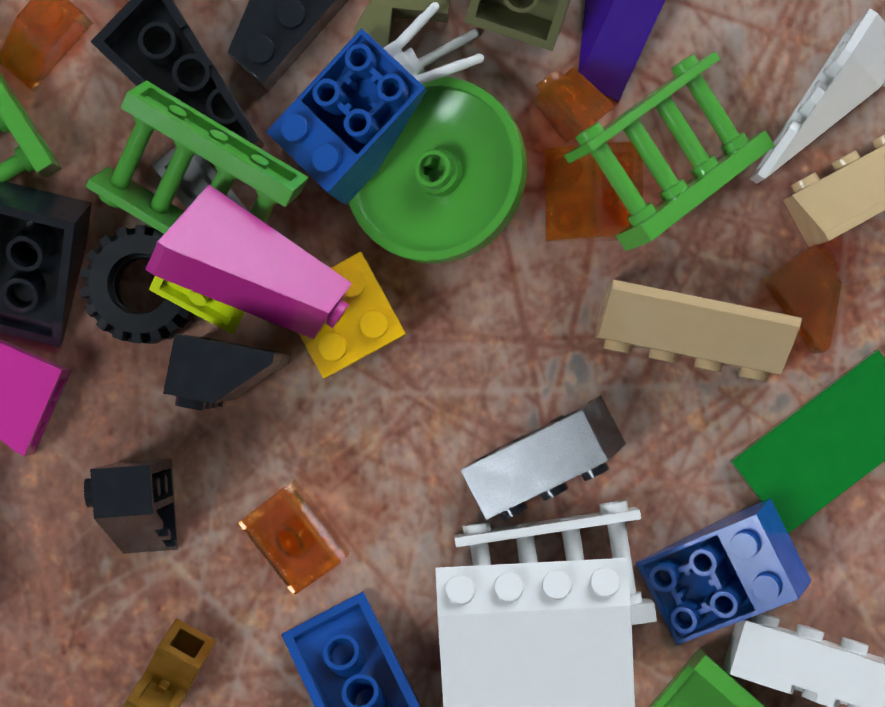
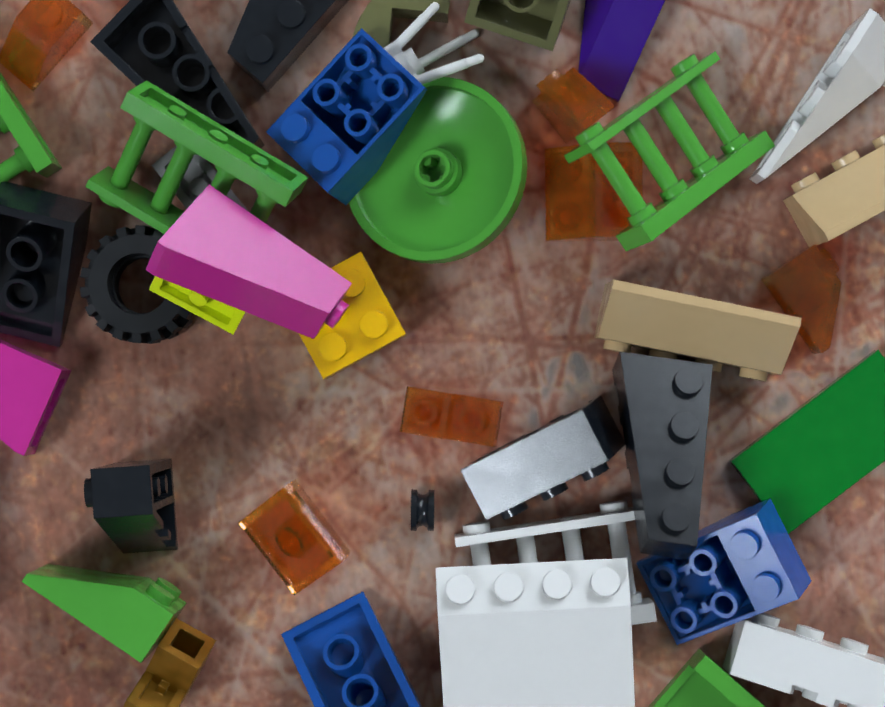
black slope [163,334,291,411] -> none
none -> bright green slope [22,564,187,663]
none -> clear orange slope [400,386,504,447]
none -> black bush [411,489,435,531]
none -> black wedge [612,352,713,560]

